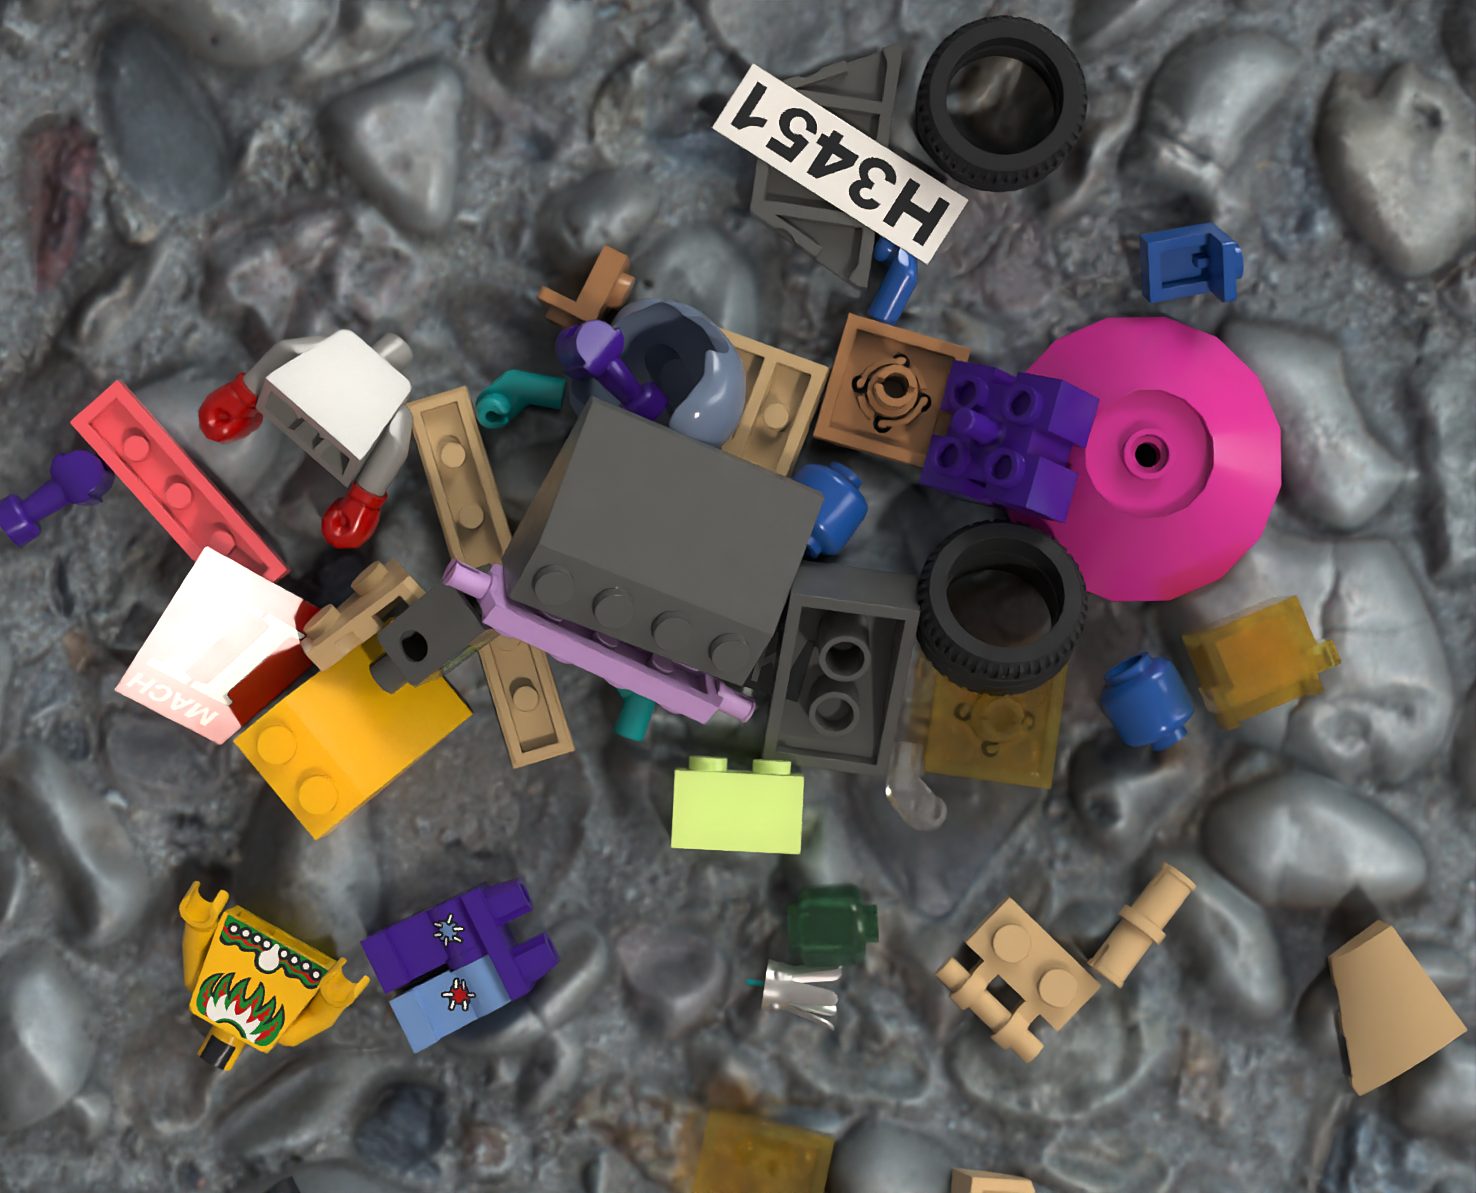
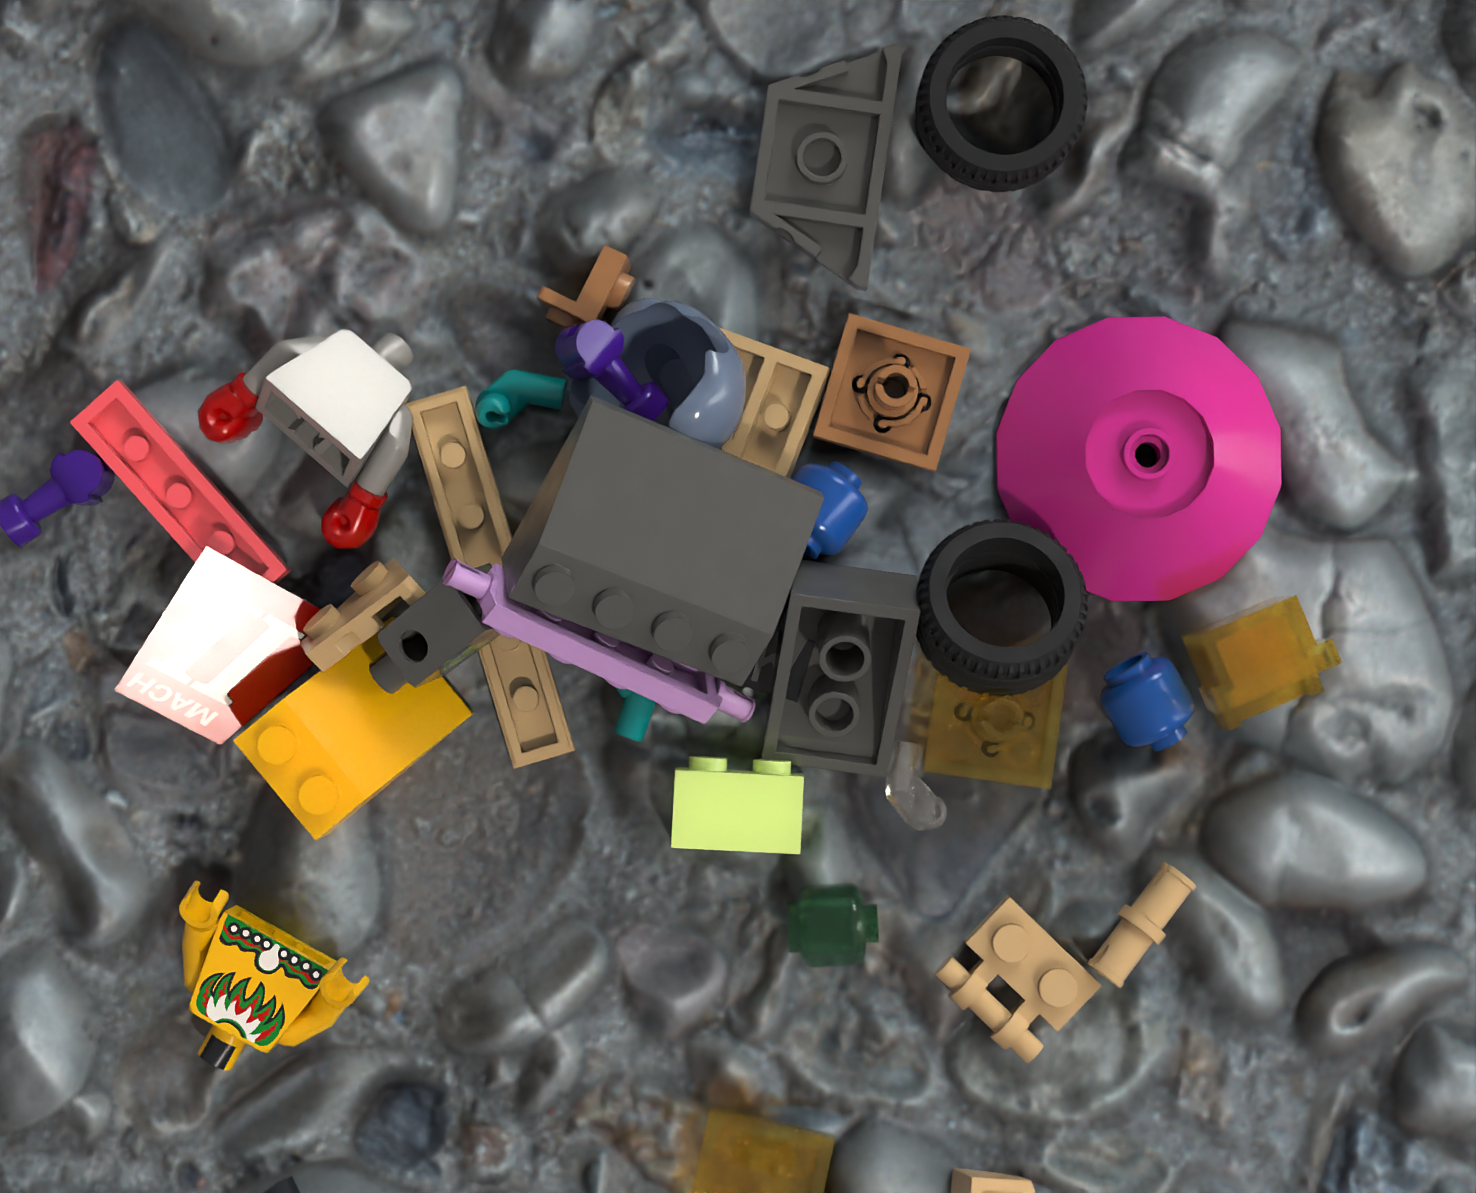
dark purple hips [360,878,561,1054] -> none
white sticker [712,64,968,265] -> none
flat silver piece [746,959,843,1030] -> none
blue arm [867,236,918,326] -> none
dark purple brick [919,360,1100,524] -> none
blue bracket [1139,222,1244,303] -> none
tan slope [1328,920,1468,1096] -> none

